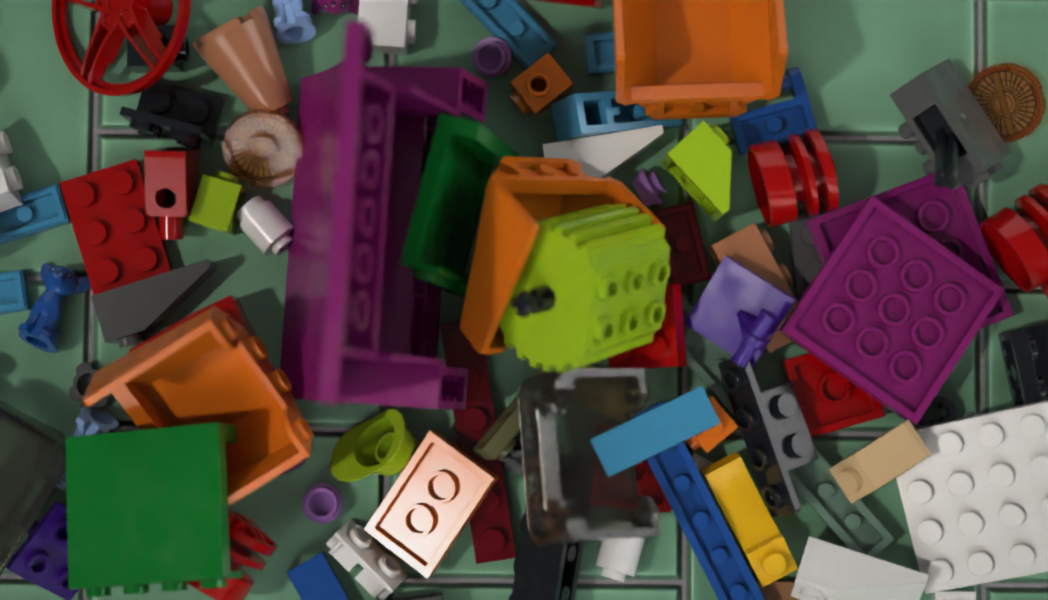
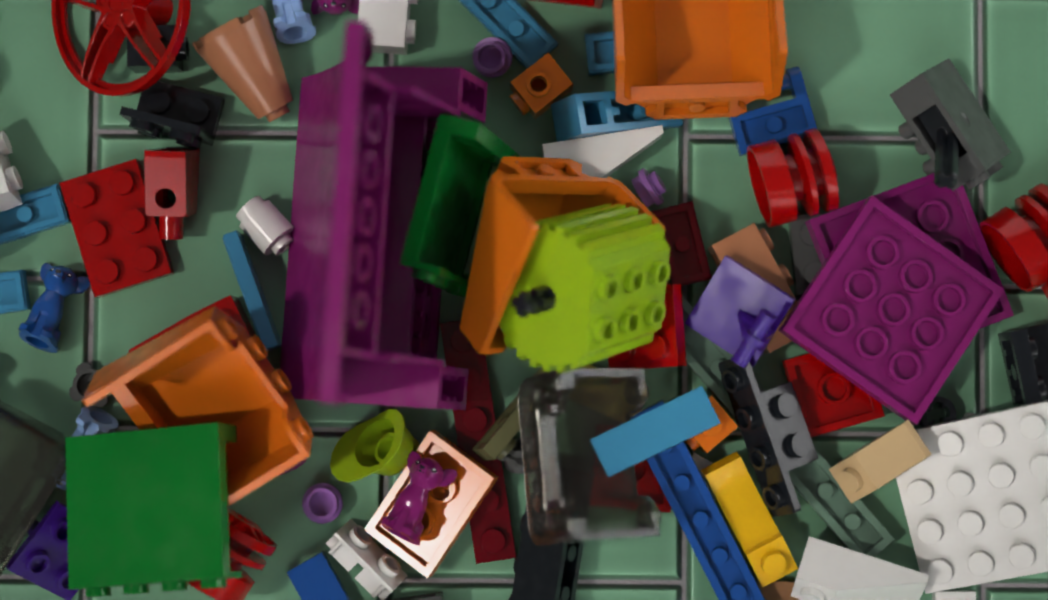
dark grey slope [91,259,217,349] -> none
lime brick [189,171,248,236] -> none
clear orange tile [222,109,303,188] -> none
white brick [595,519,645,582] -> none
lime slope [661,120,732,223] -> none
clear orange tile [968,63,1046,143] -> none
none -> dark azure tile [222,230,282,351]
none -> magenta animal [380,451,457,546]

